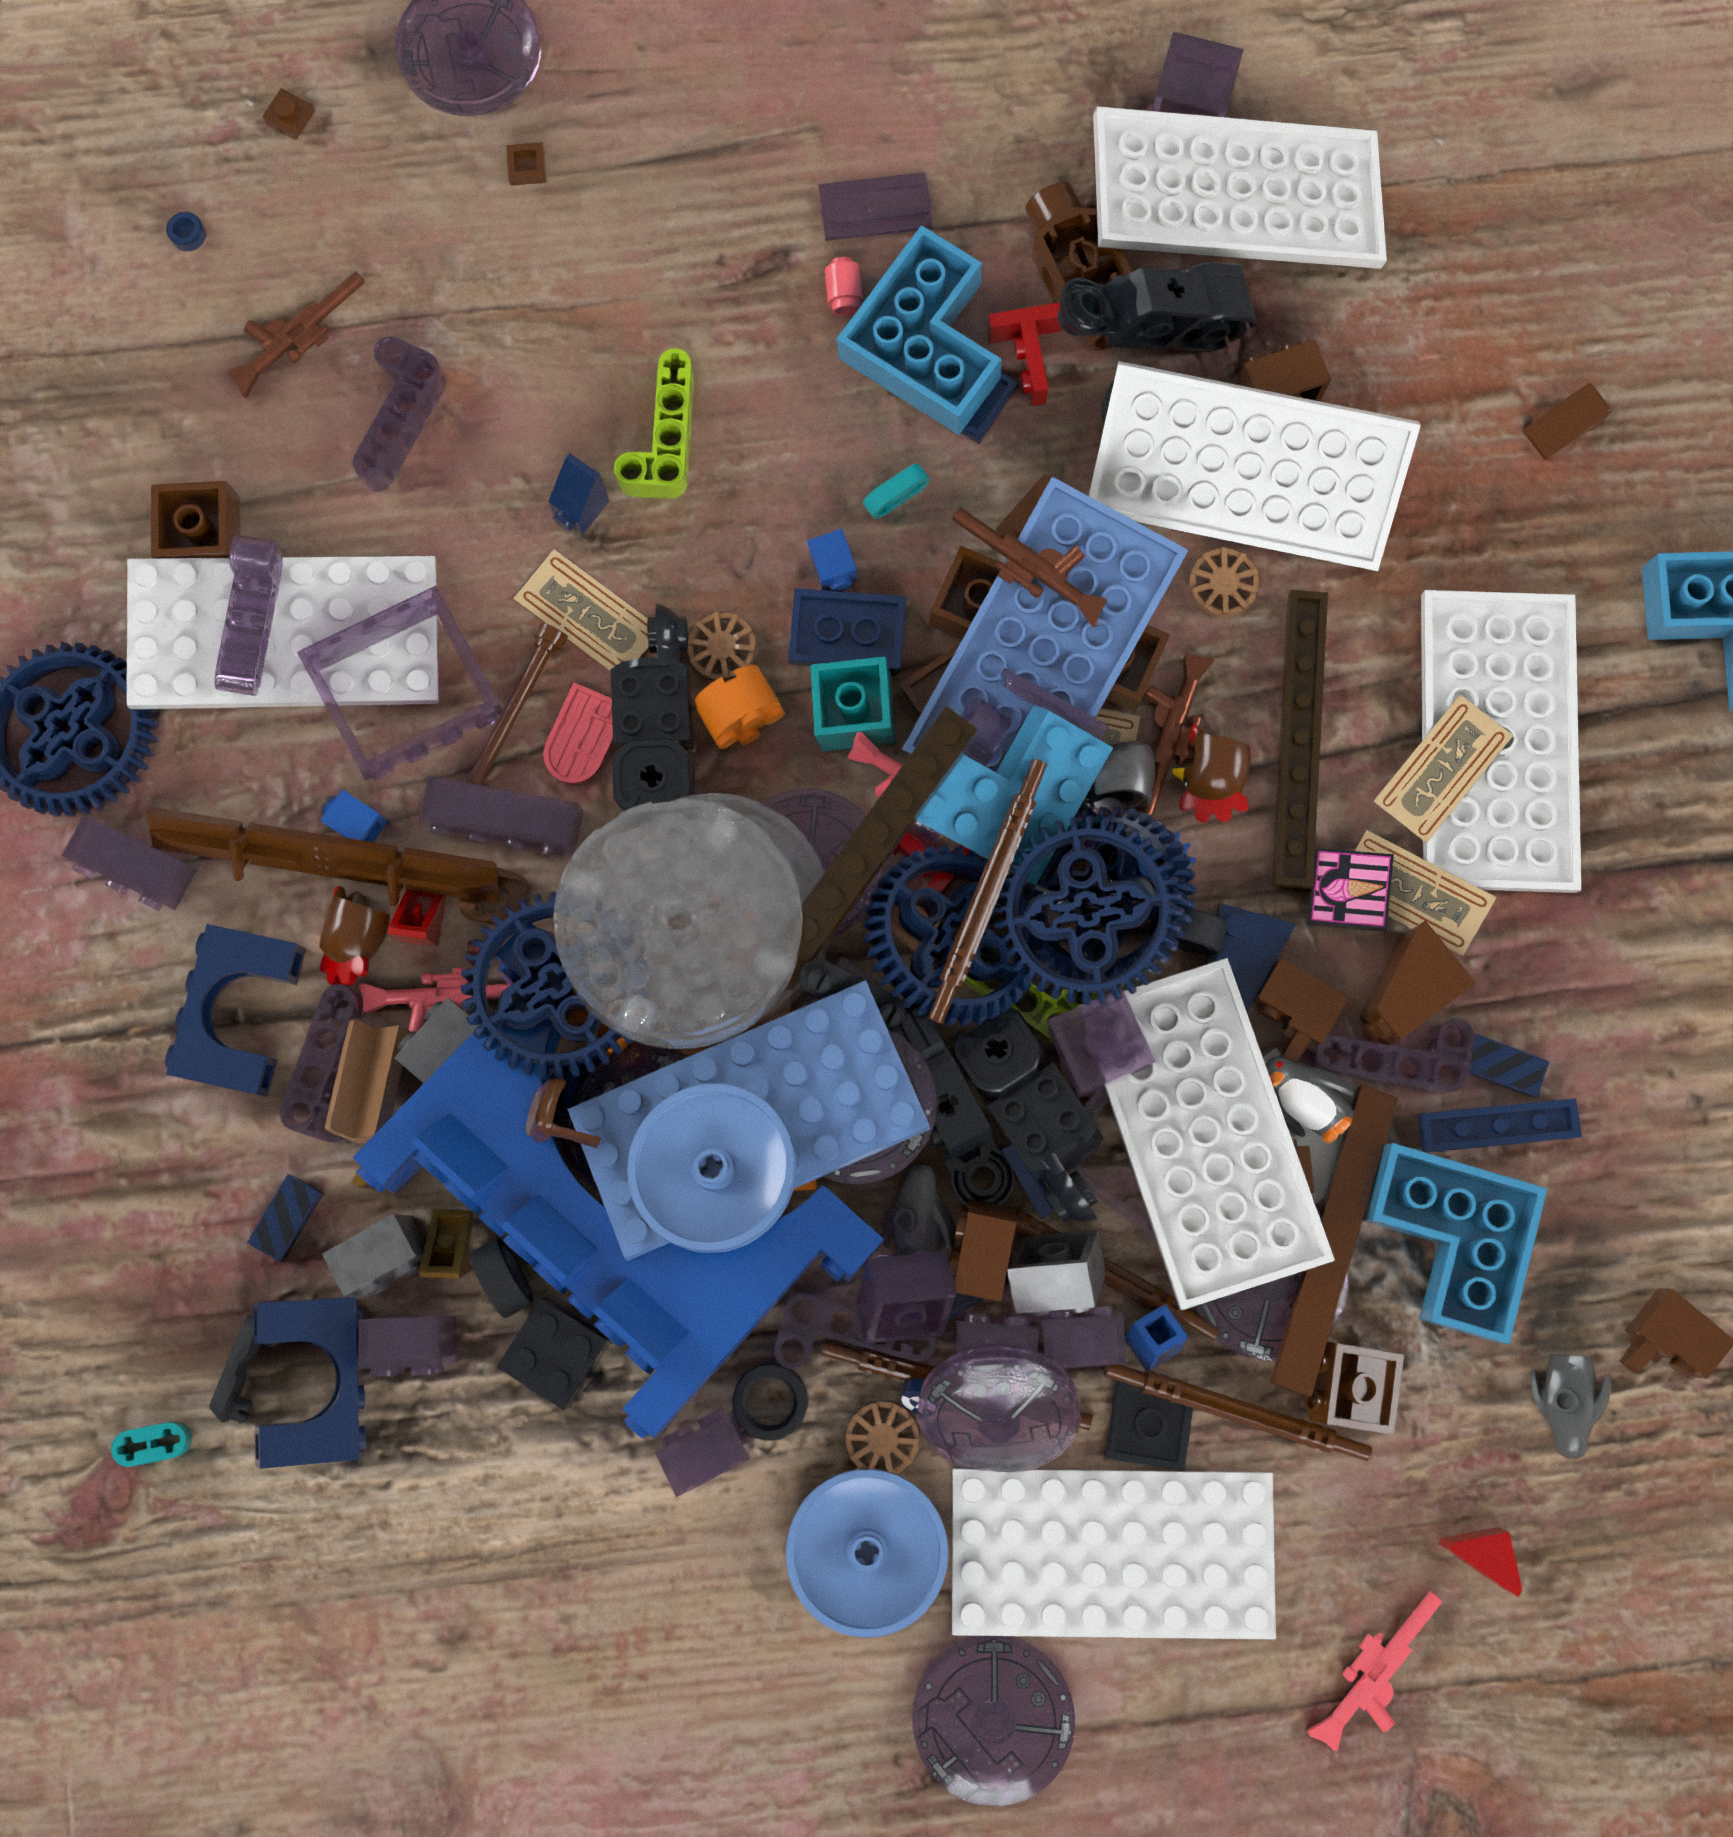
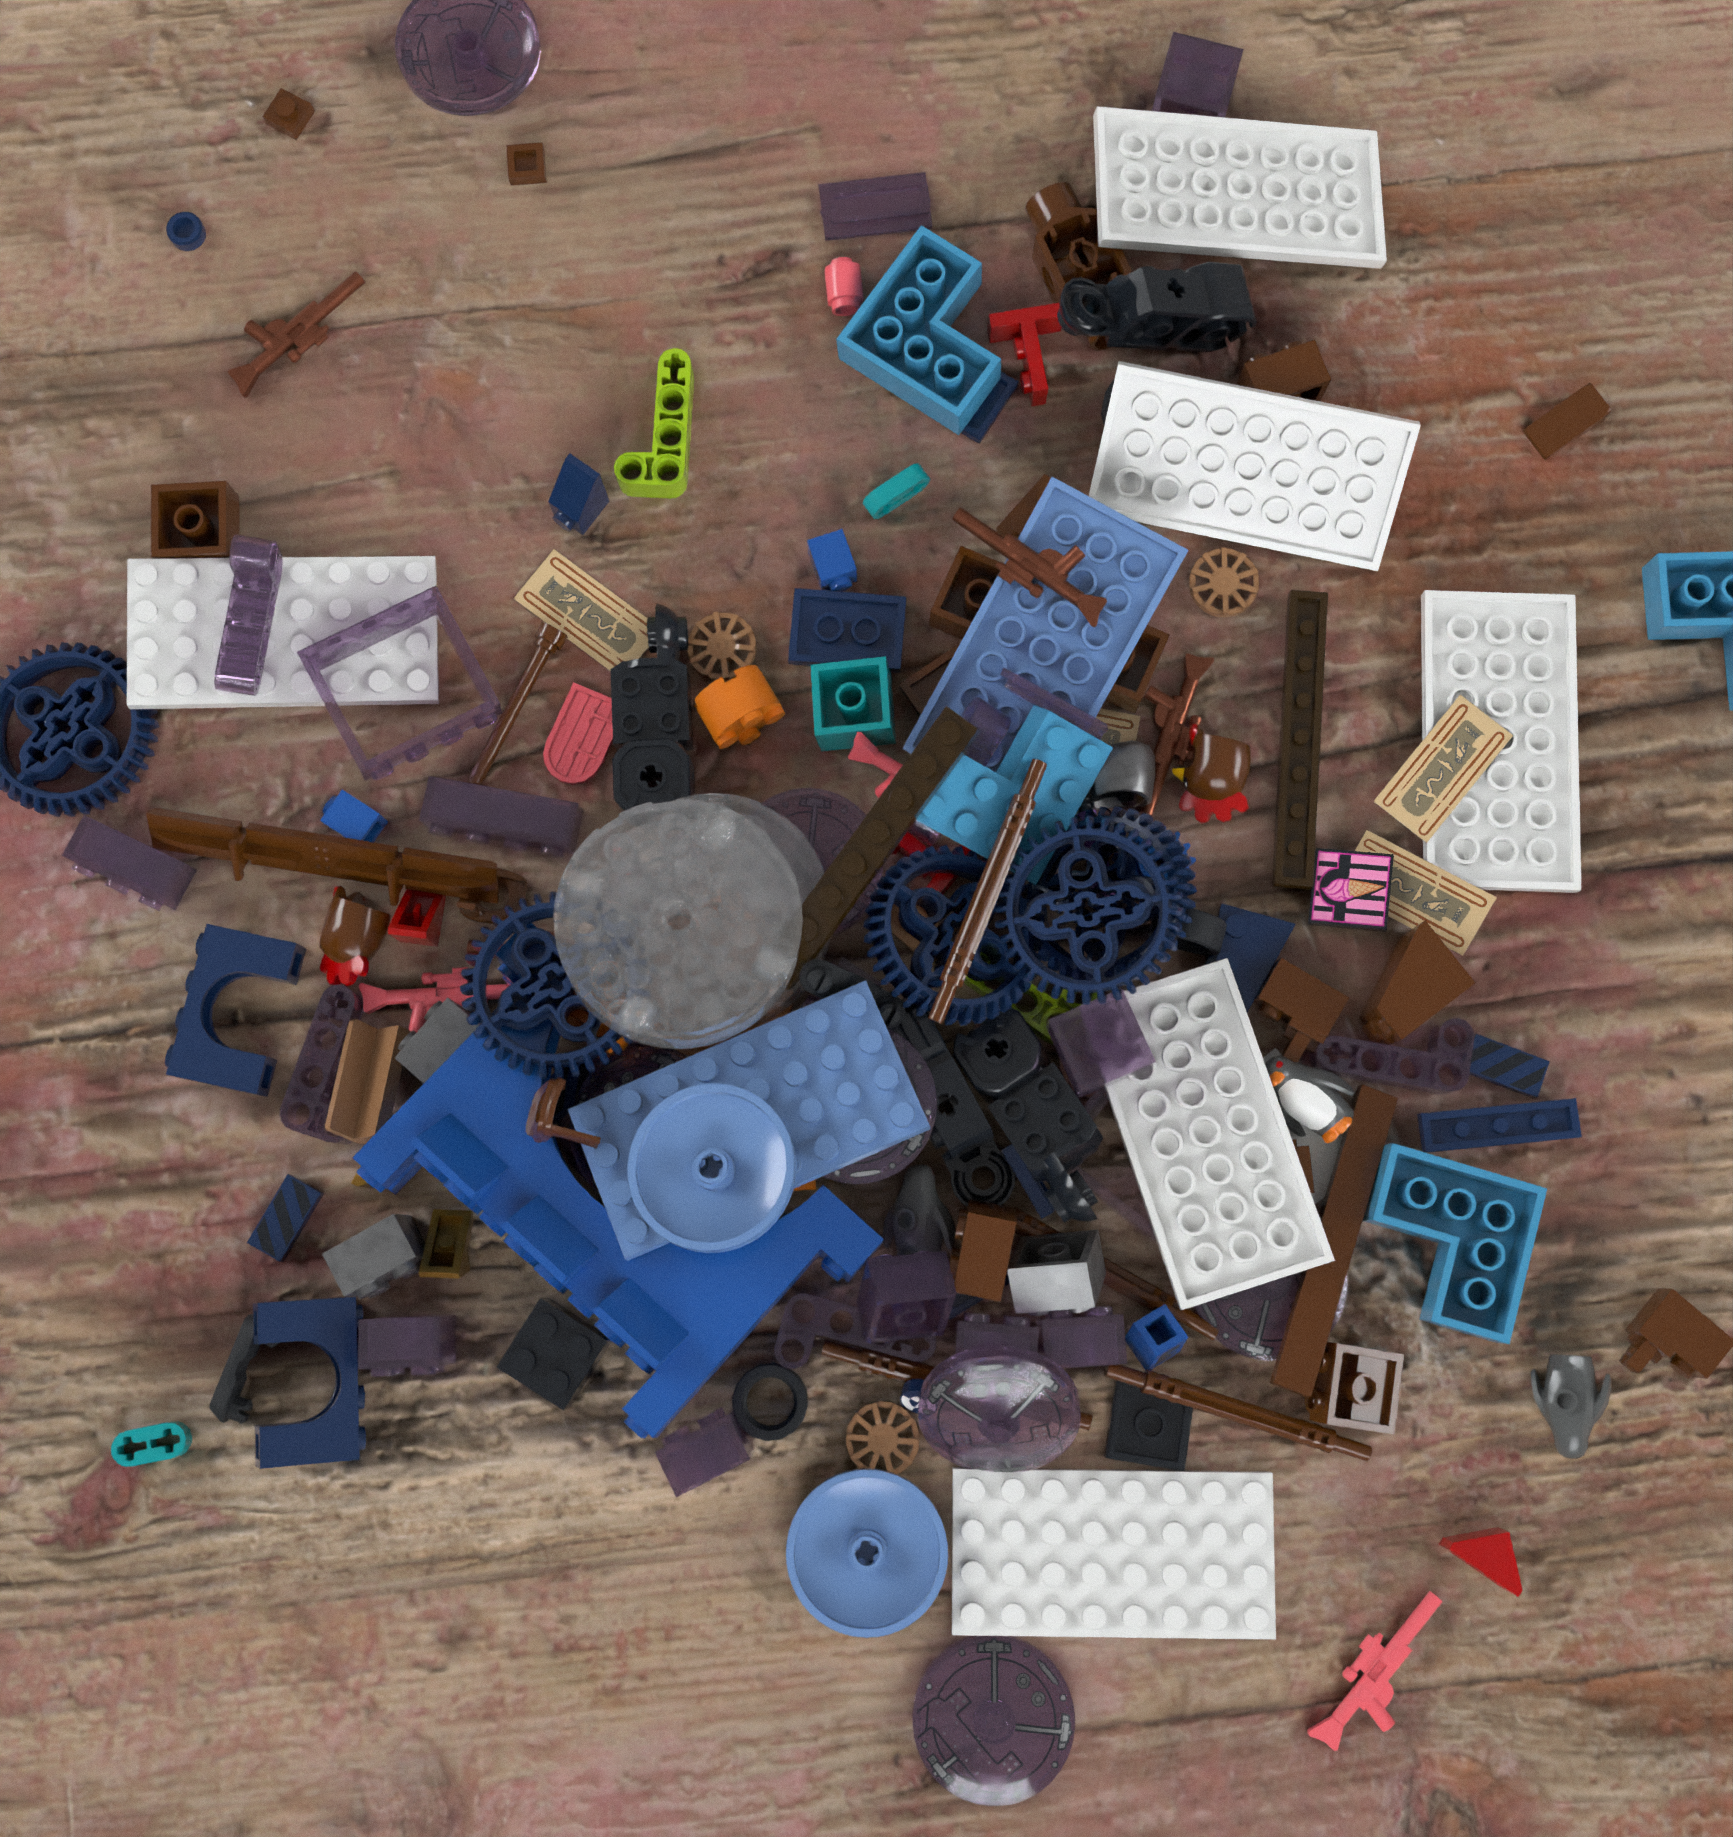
clear purple beam [353,336,446,491] -> none
black tyre [470,1238,534,1318] -> none

